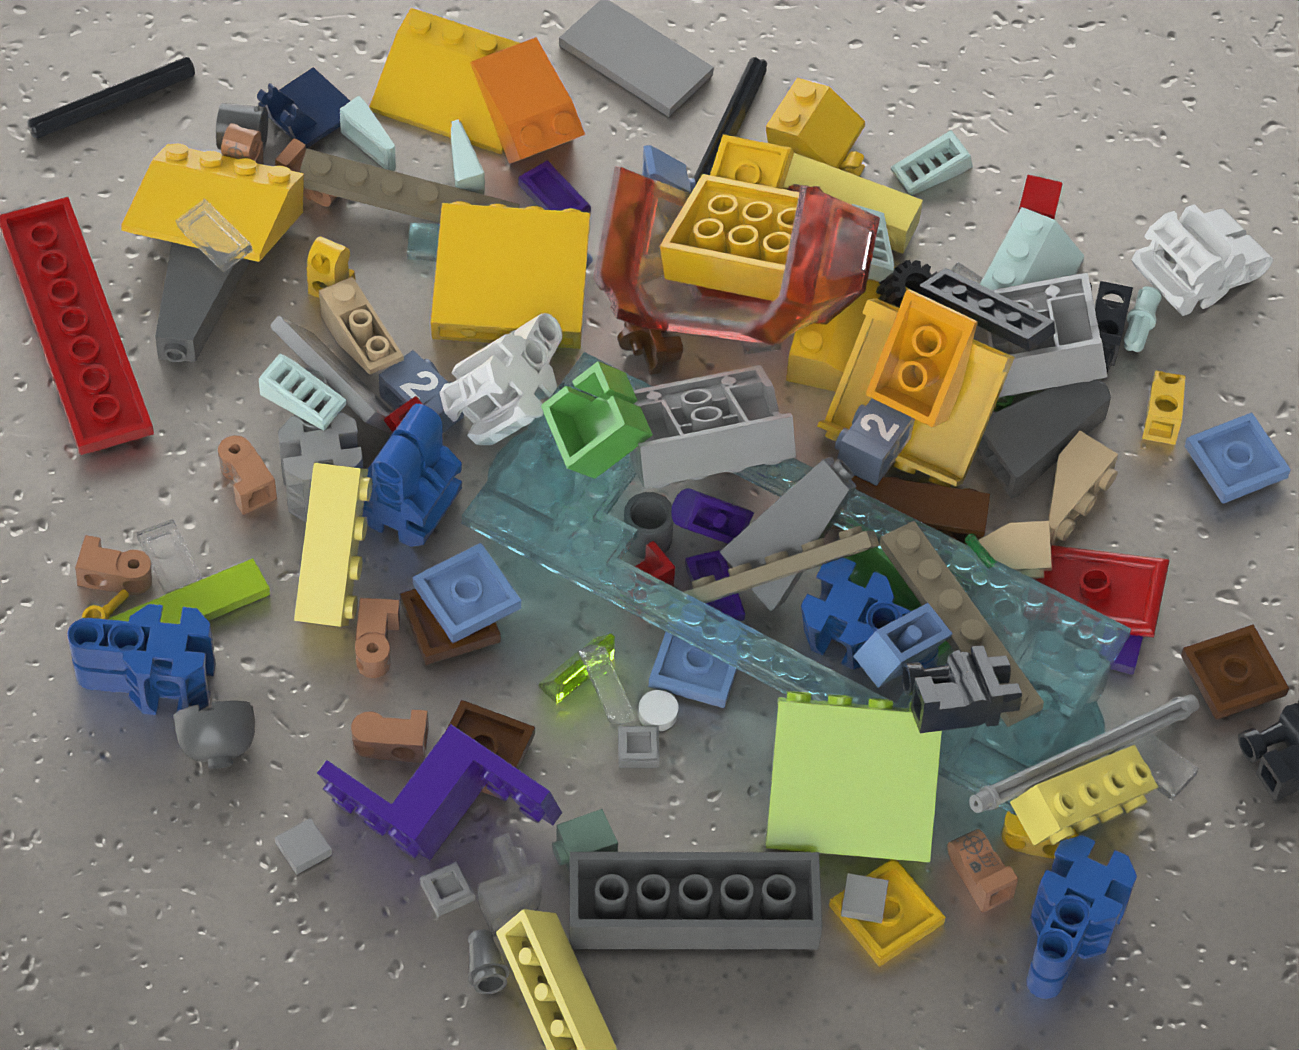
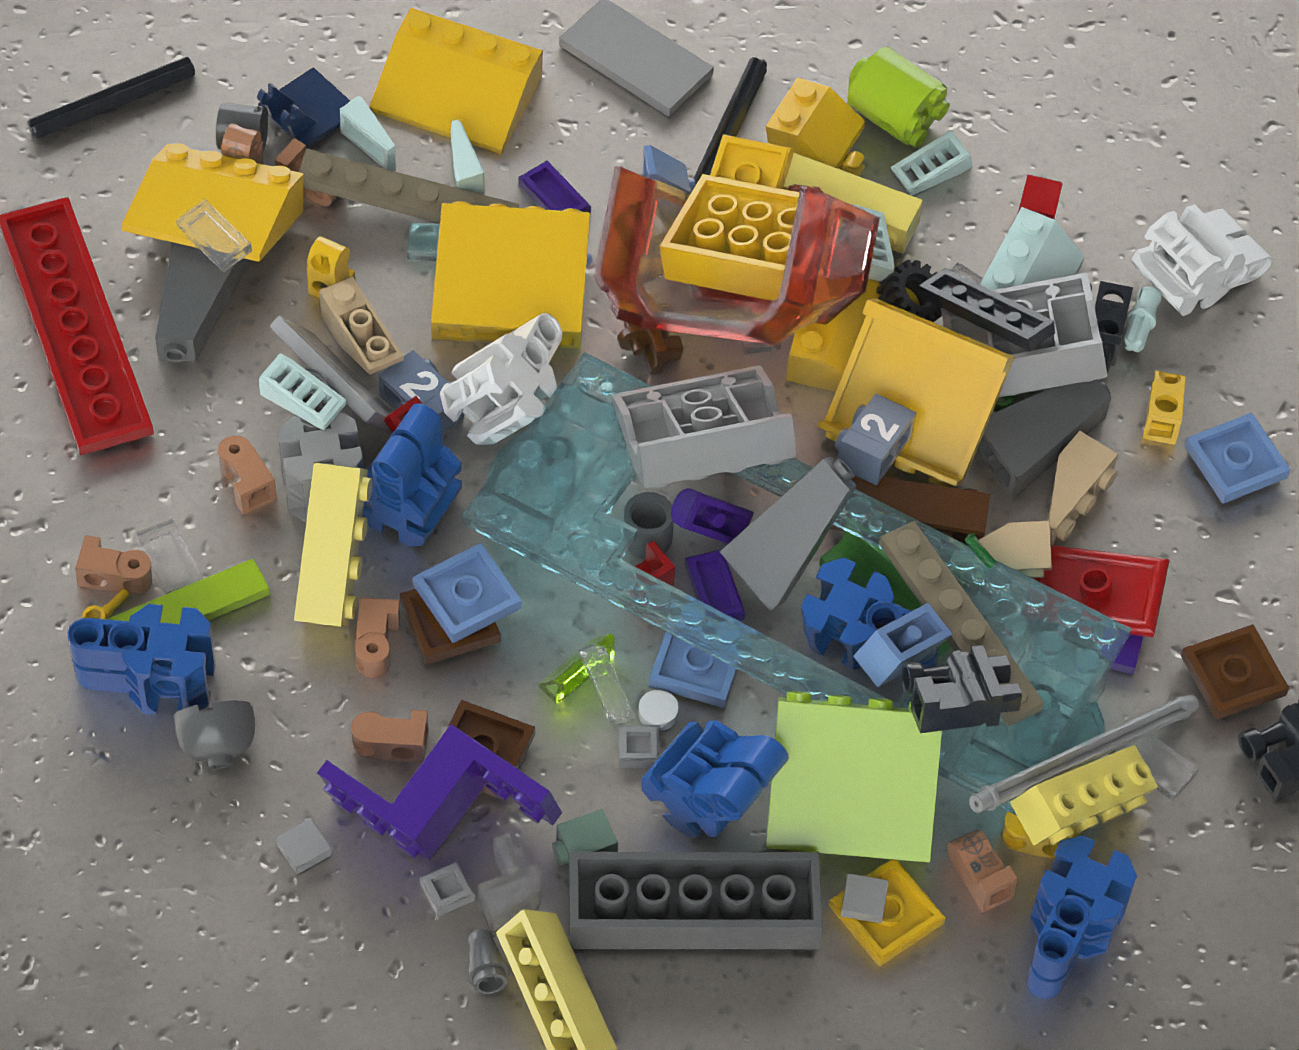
orange slope [470,37,585,164] -> none
bright green piece [541,361,653,479] -> none
dark tan plate [645,526,880,620] -> none
light orange slope [865,289,978,427] -> none
none -> blue connector [641,720,789,837]
none -> lime cylinder [847,46,950,148]

